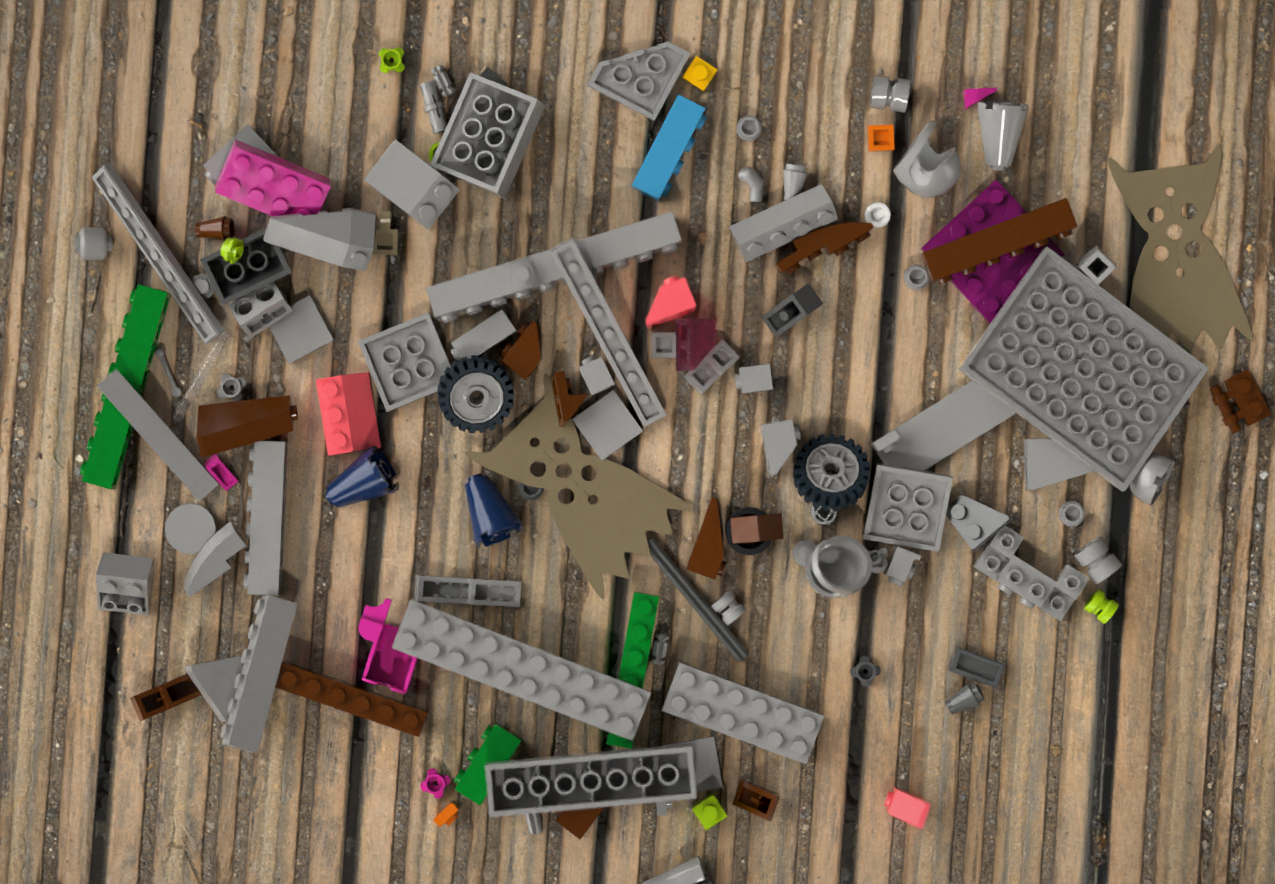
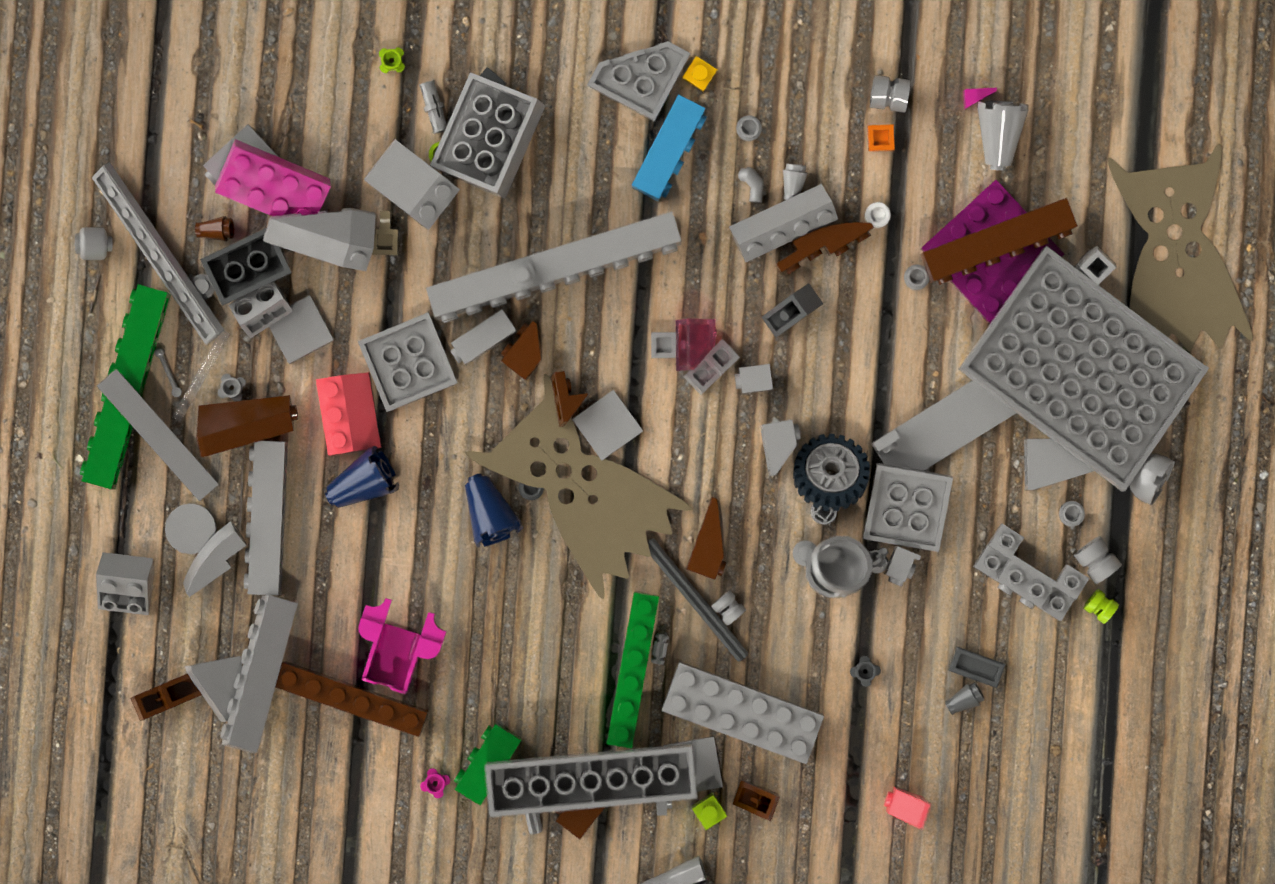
dark pink piece [204,454,239,491] -> none
lime plate [221,237,244,264] -> none
light grey plate [392,599,651,741] -> none
light grey slope [414,575,521,607] -> none
light grey piece [431,65,455,97] -> none
orange plate [433,800,460,827] -> none
wheel [437,355,514,433] -> none
light grey plate [549,238,667,427] -> none
light grey brick [578,355,615,396] -> none
coral slope [646,275,696,330] -> none
black tyre [725,507,772,555] -> none
reddish brown slope [730,513,784,544] -> none
light grey piece [893,120,961,198] -> none
wing [946,495,1013,551] -> none
reddish brown plate [1210,369,1272,434] -> none

